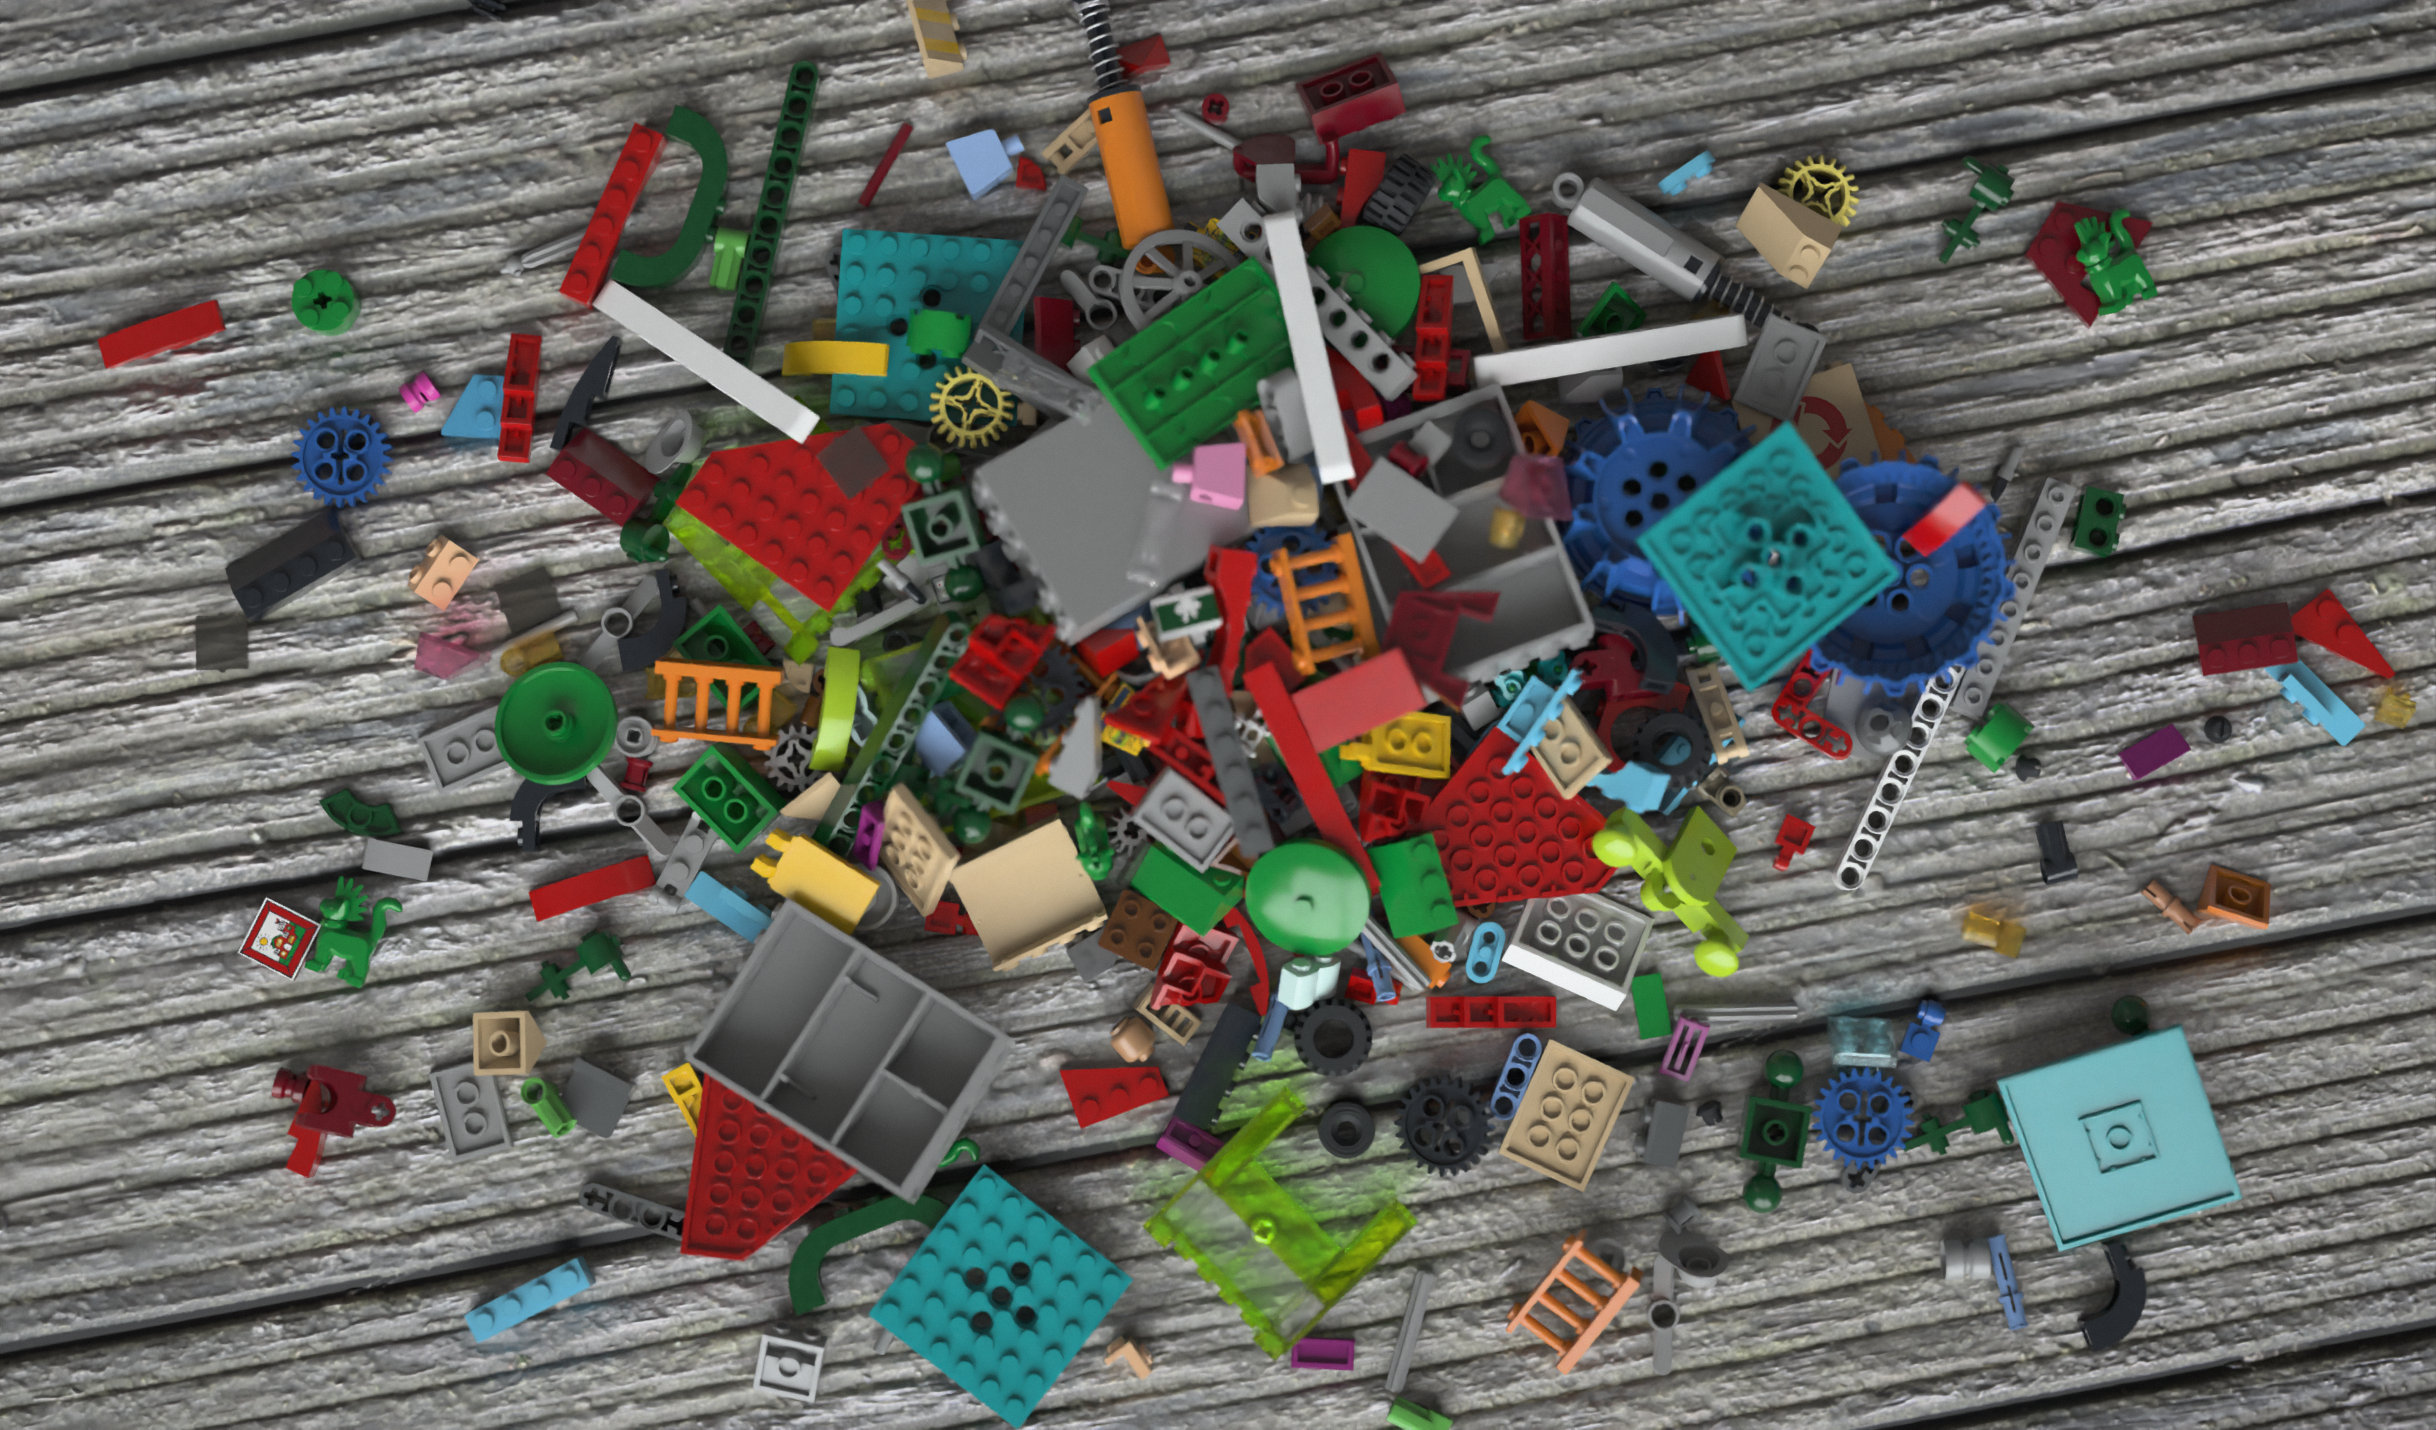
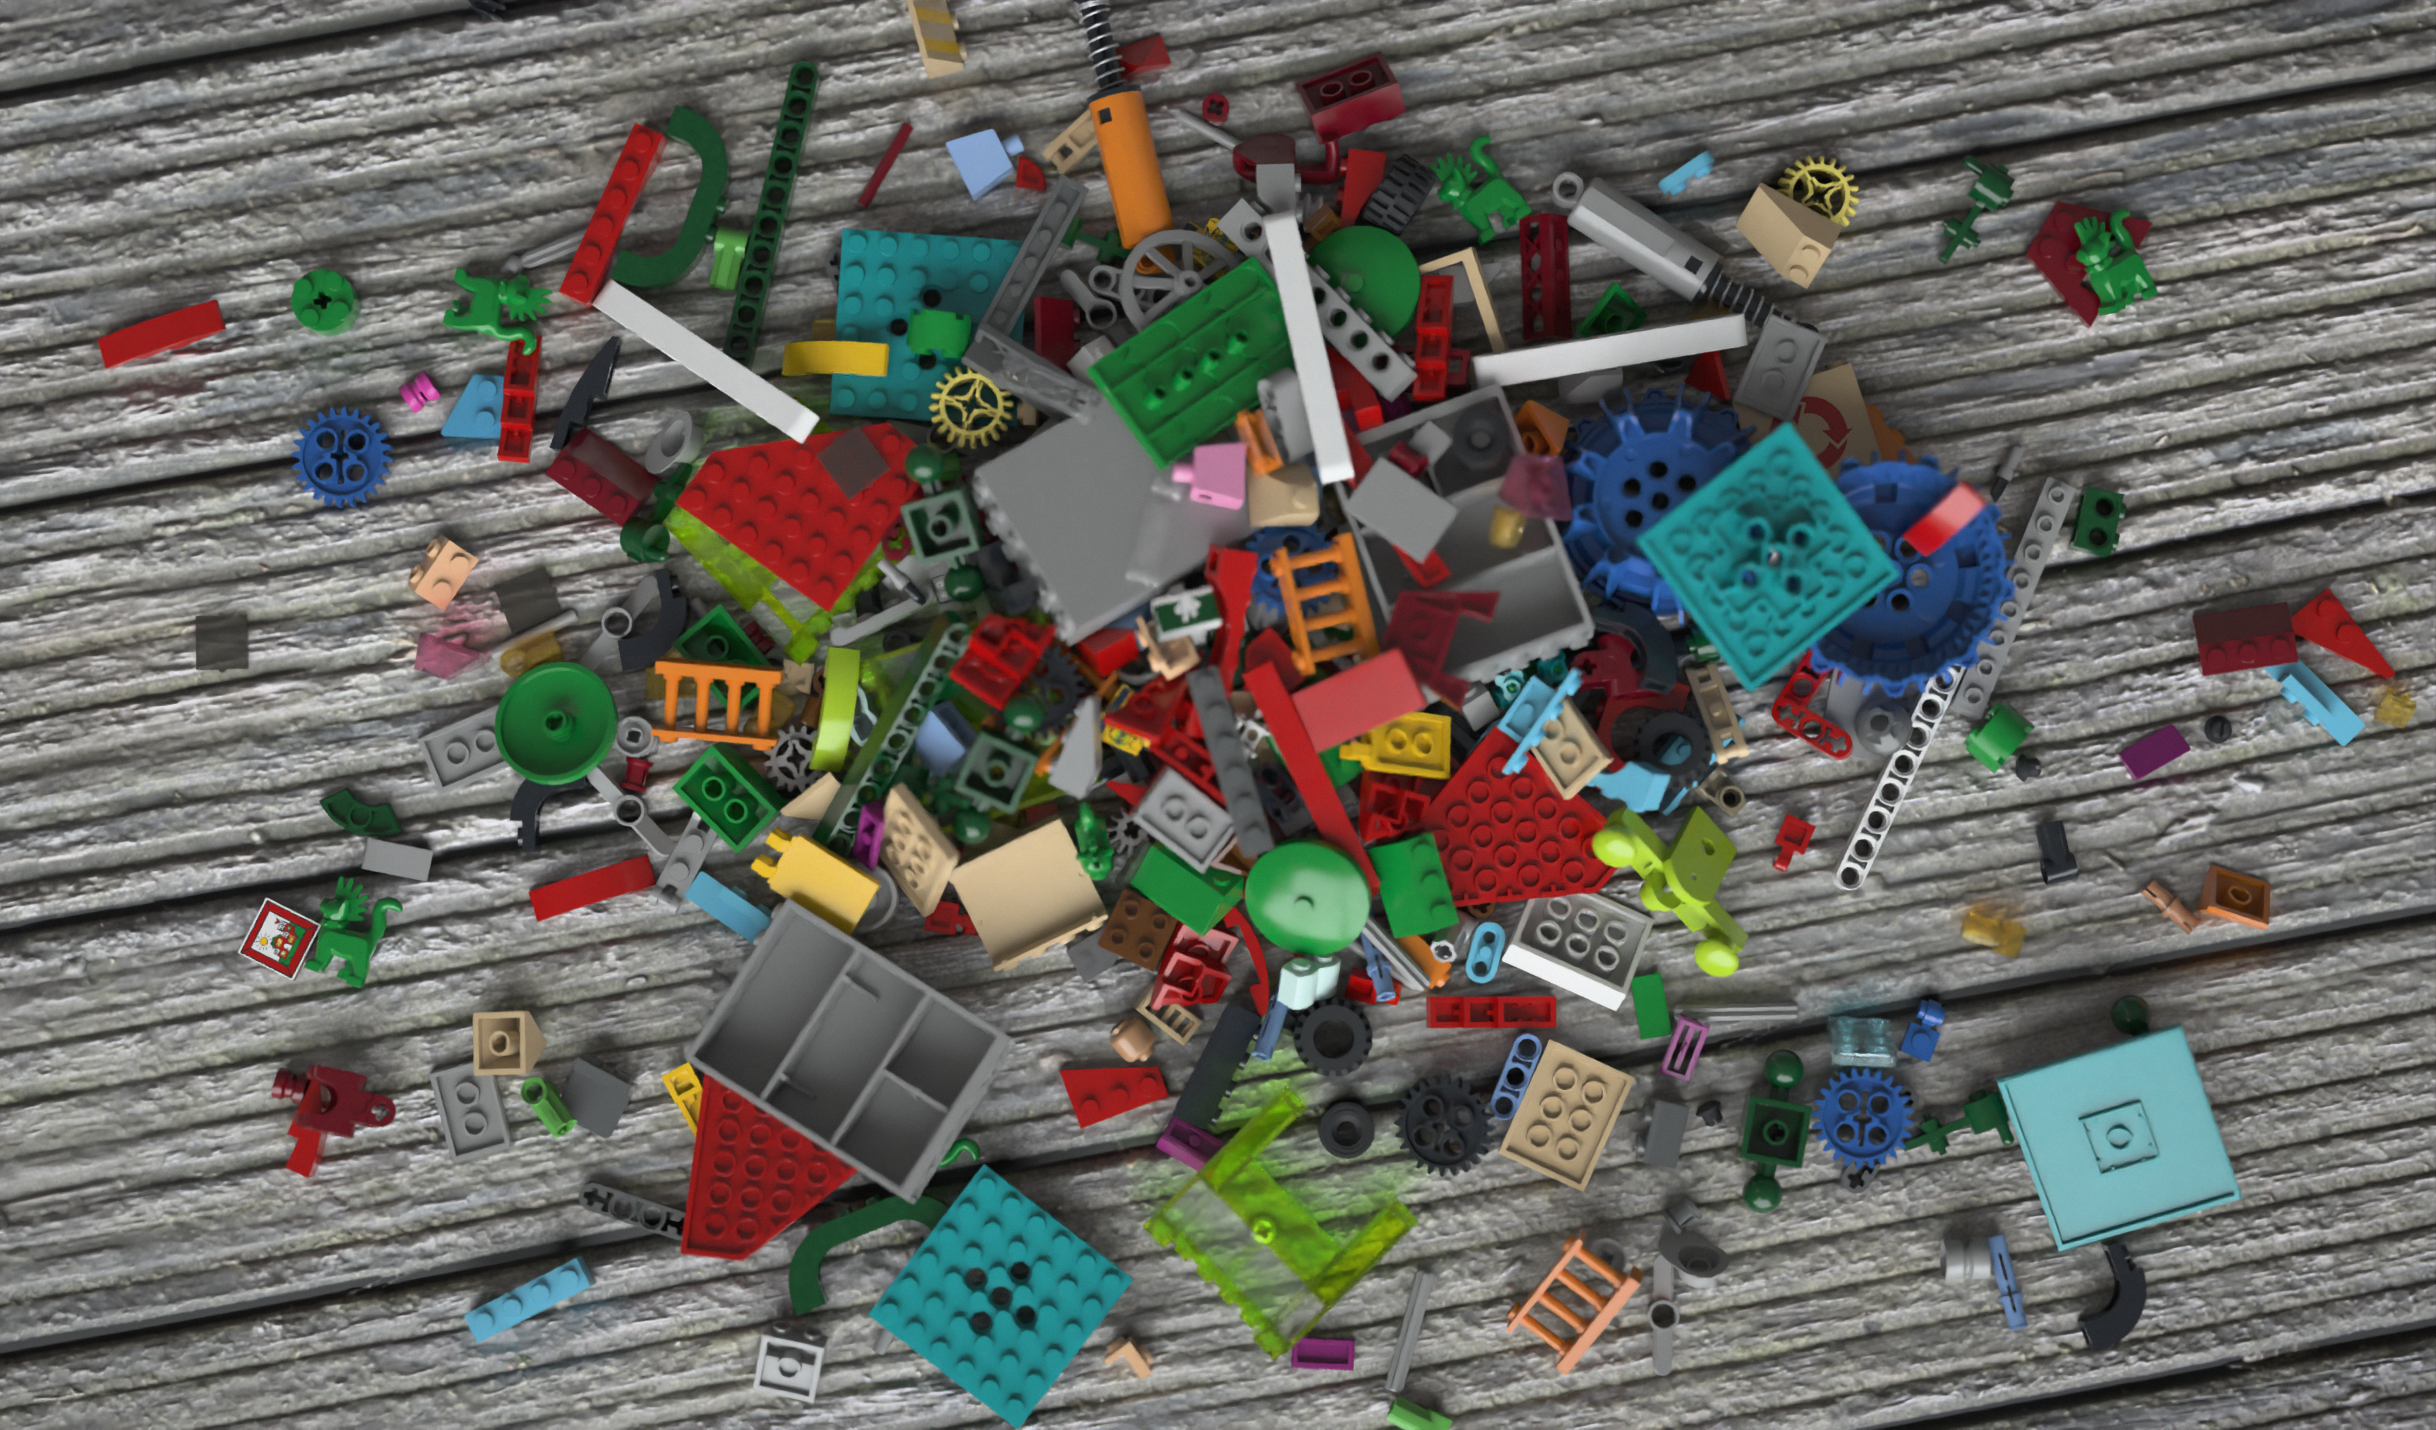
black slope [225,507,364,622] -> none
dark green piece [525,928,631,1002] -> none
none -> green animal [442,267,553,355]

